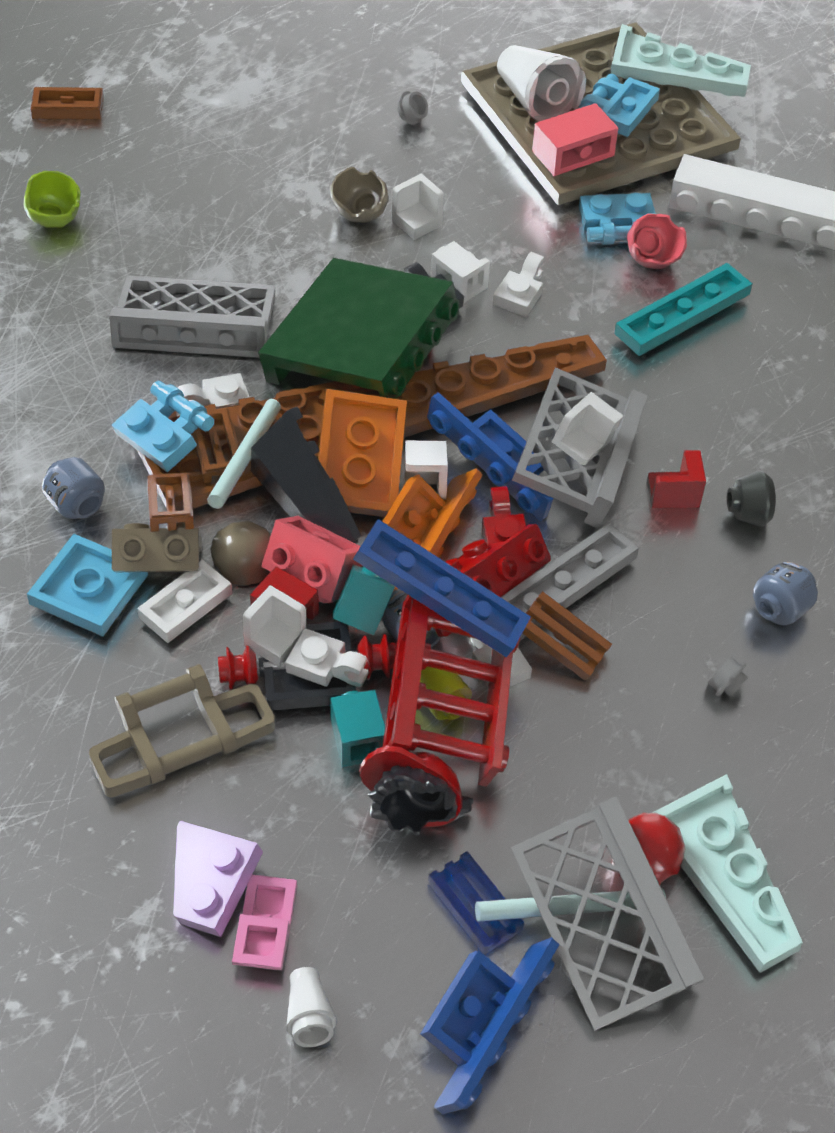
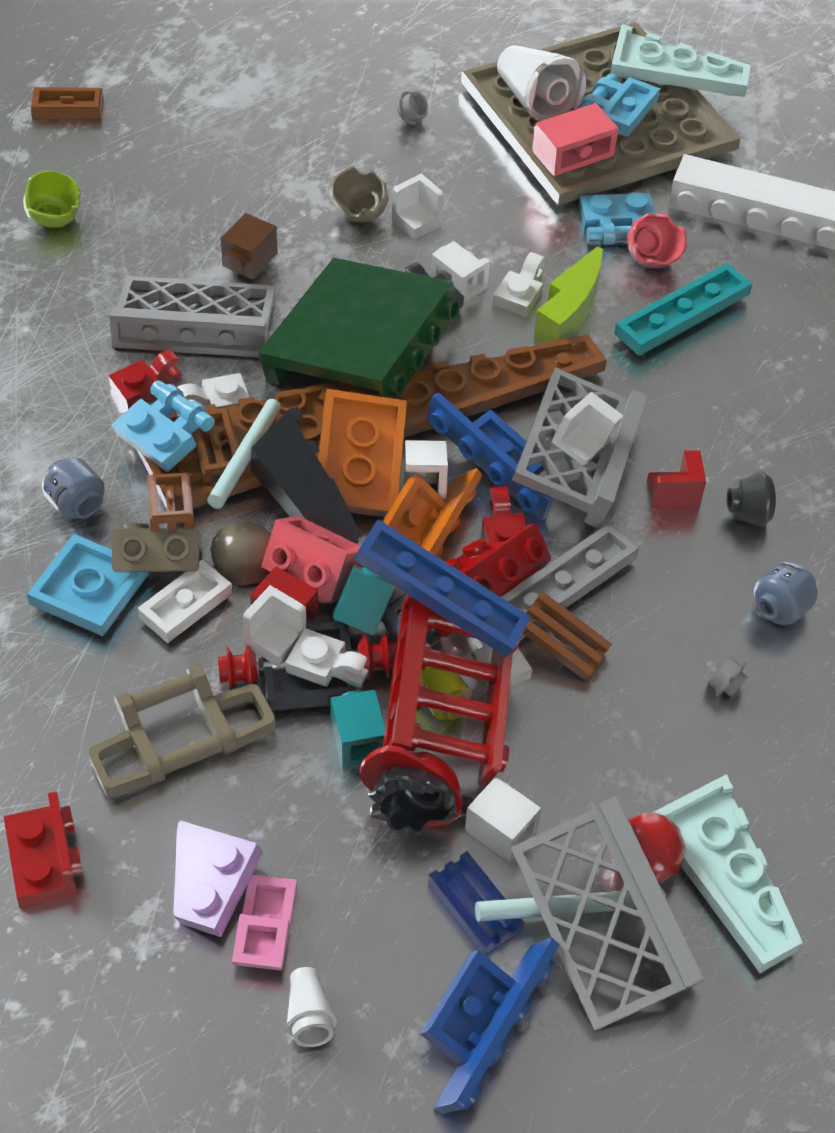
none -> red bracket [3,791,83,908]
none -> red plate [108,349,182,409]
none -> reddish brown brick [220,213,278,280]
none -> white panel [465,778,541,863]
none -> lime slope [534,246,603,343]

